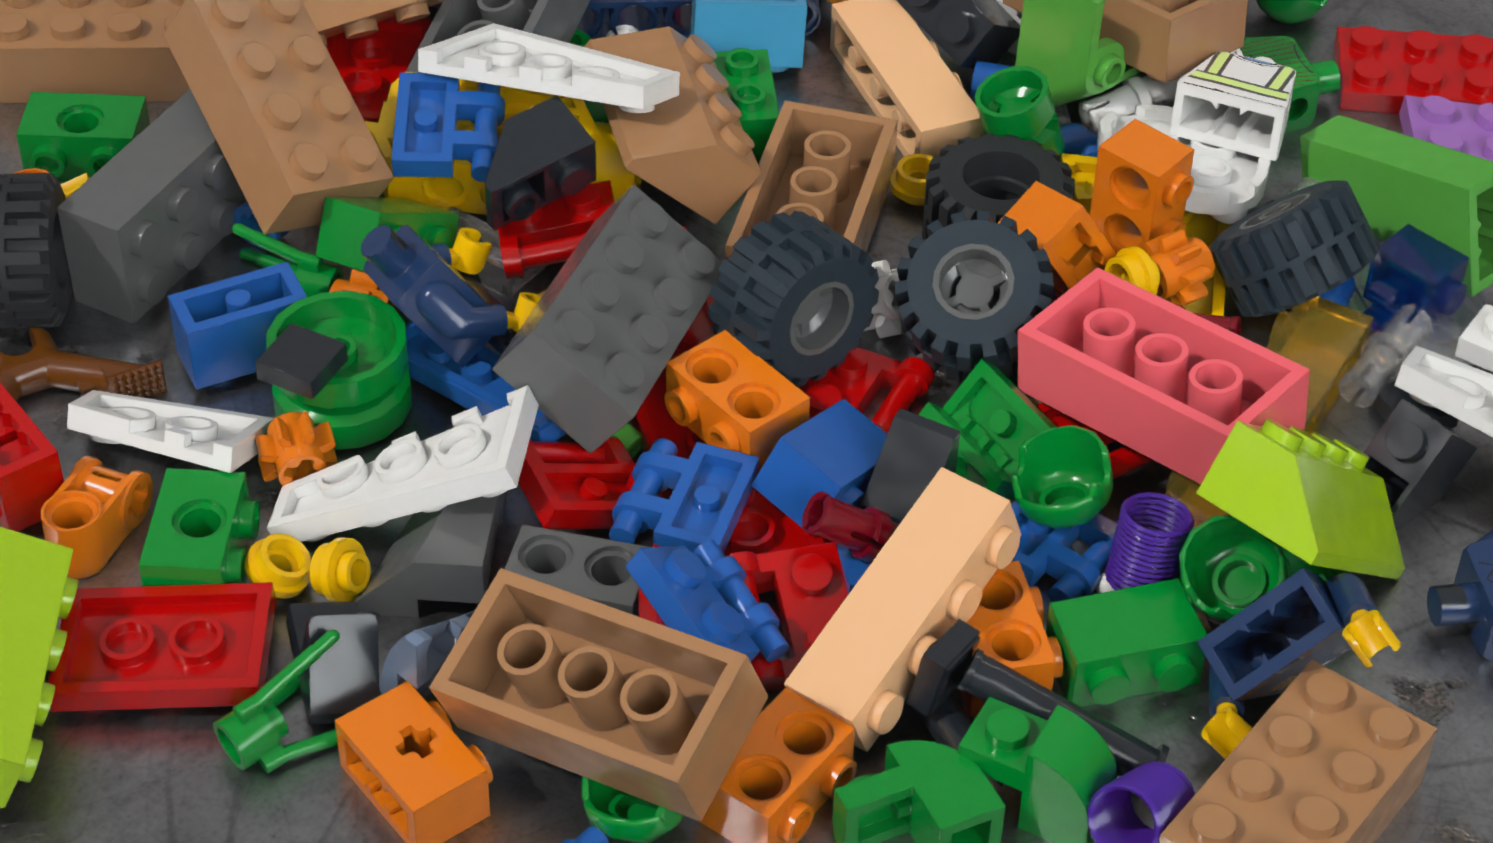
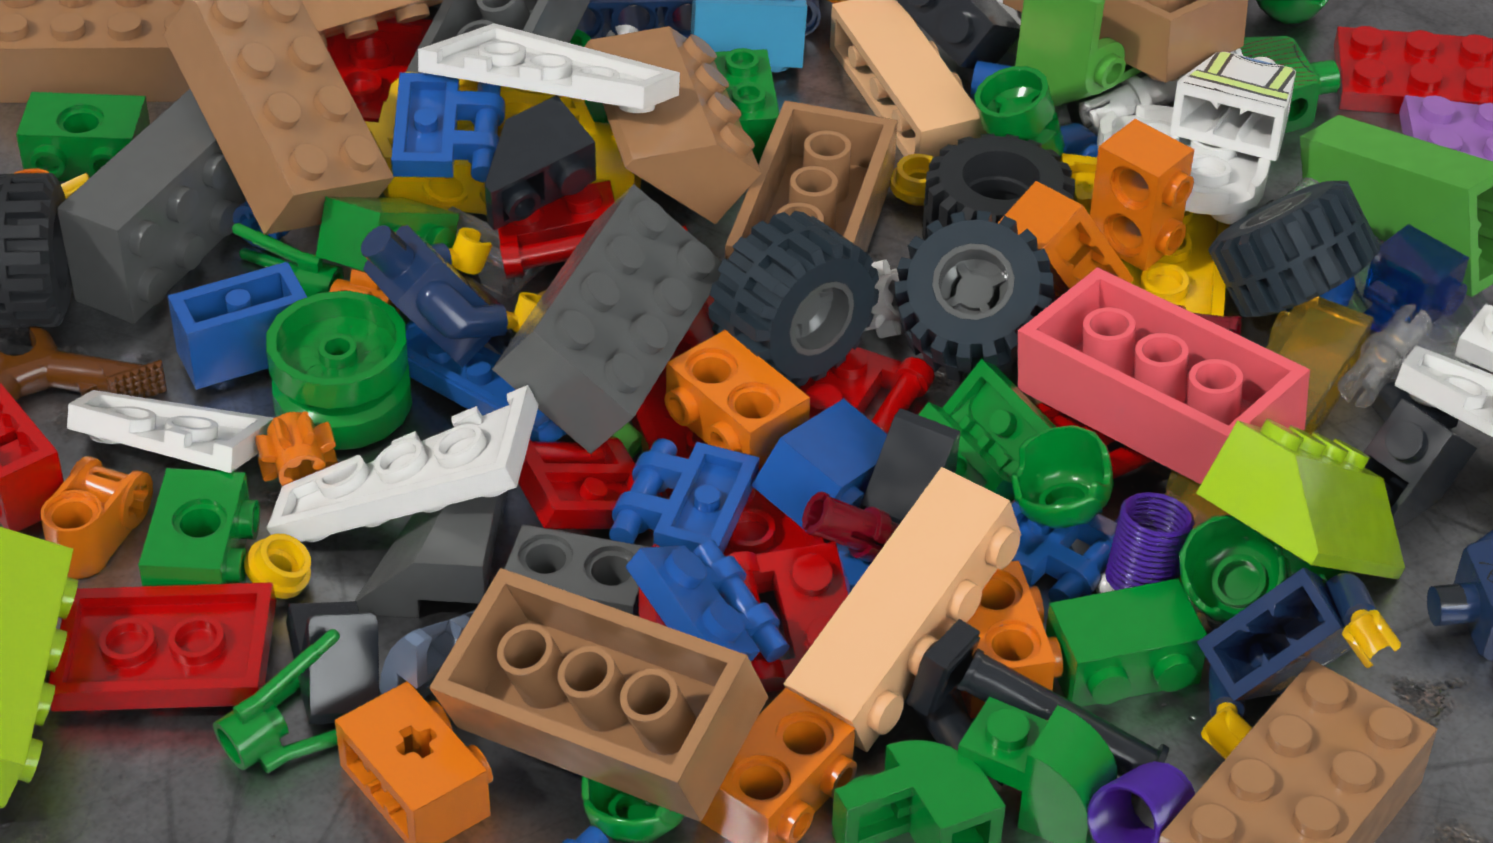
black tile [255,323,348,399] -> none
yellow plate [309,537,371,602] -> none
yellow plate [1104,246,1160,296] -> none
orange gear [1144,229,1215,306] -> none

